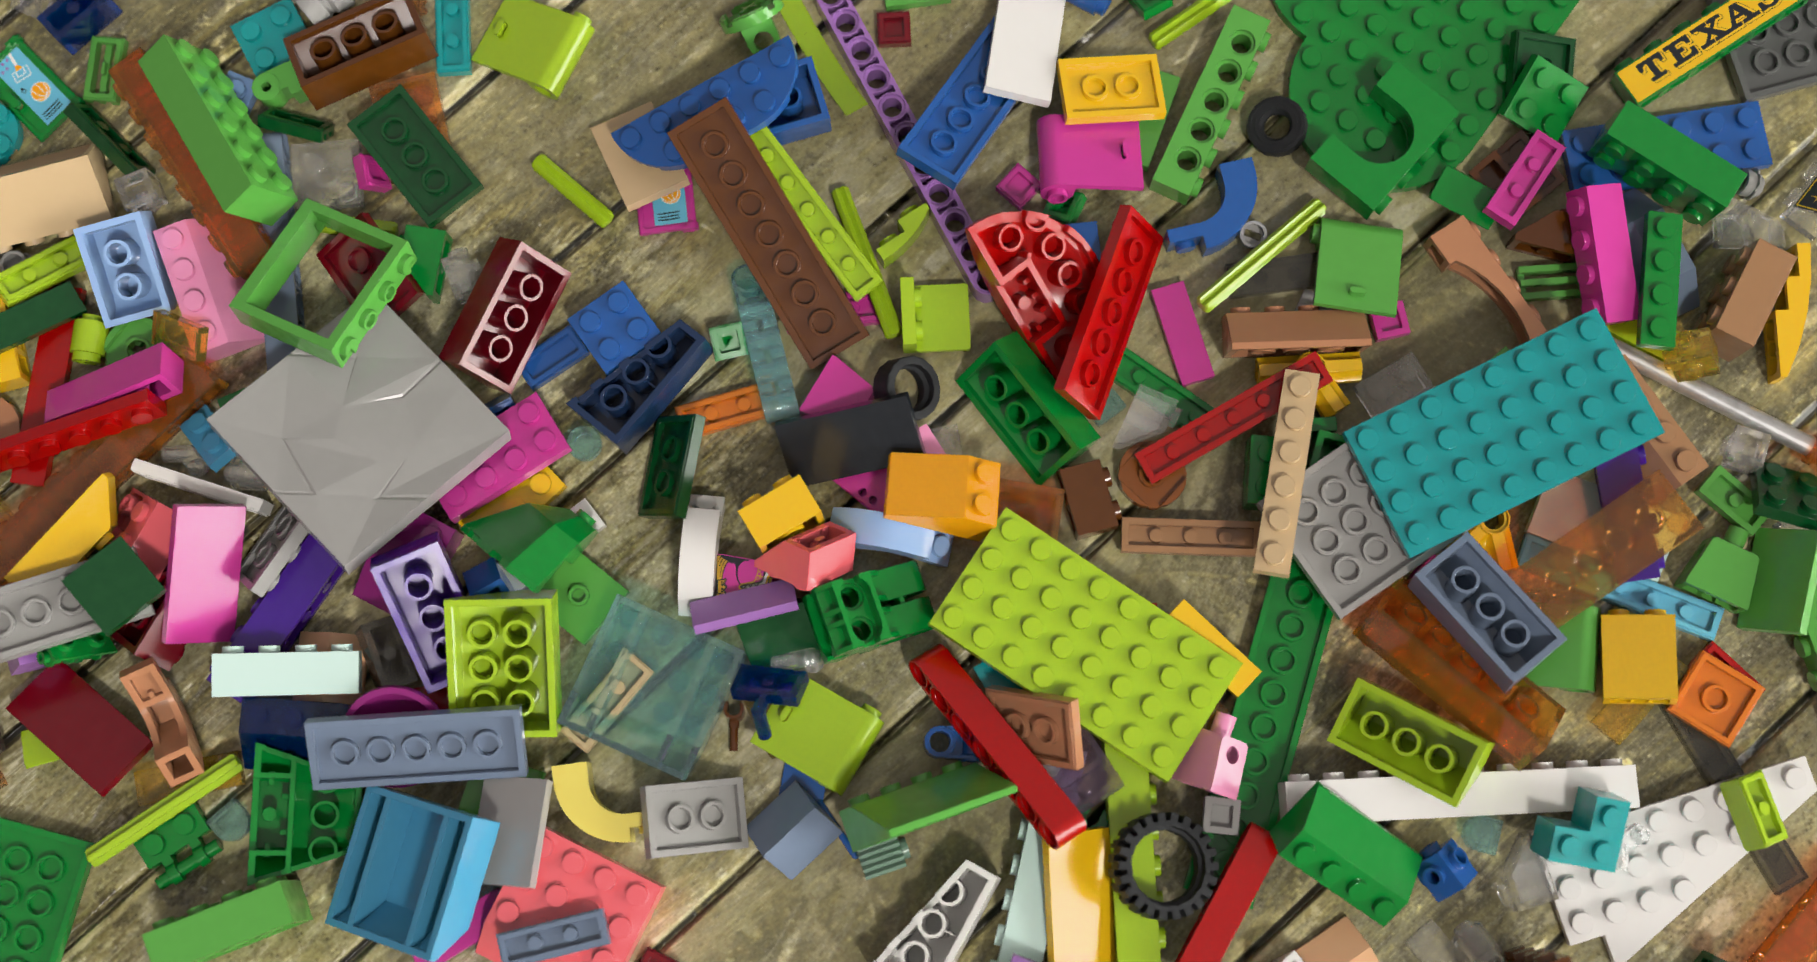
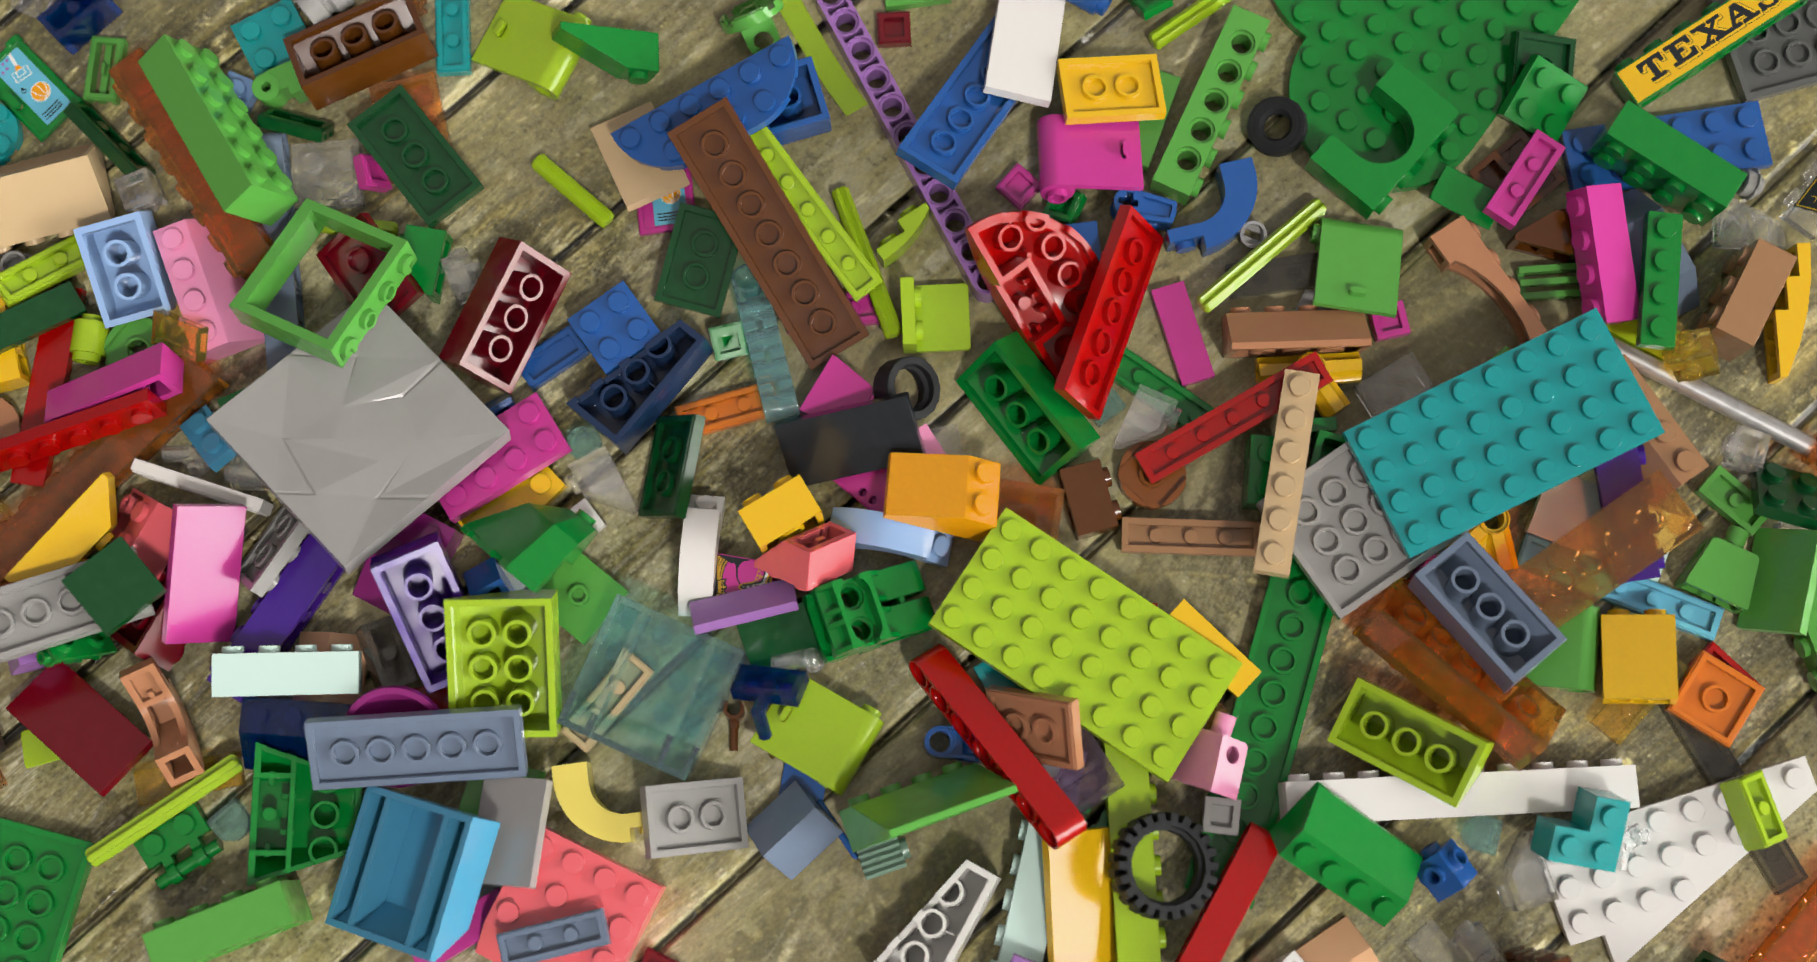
none -> green slope [552,21,659,85]
none -> clear slope [567,446,639,514]
none -> dark green plate [654,202,738,319]
none -> blue piece [1110,190,1177,231]

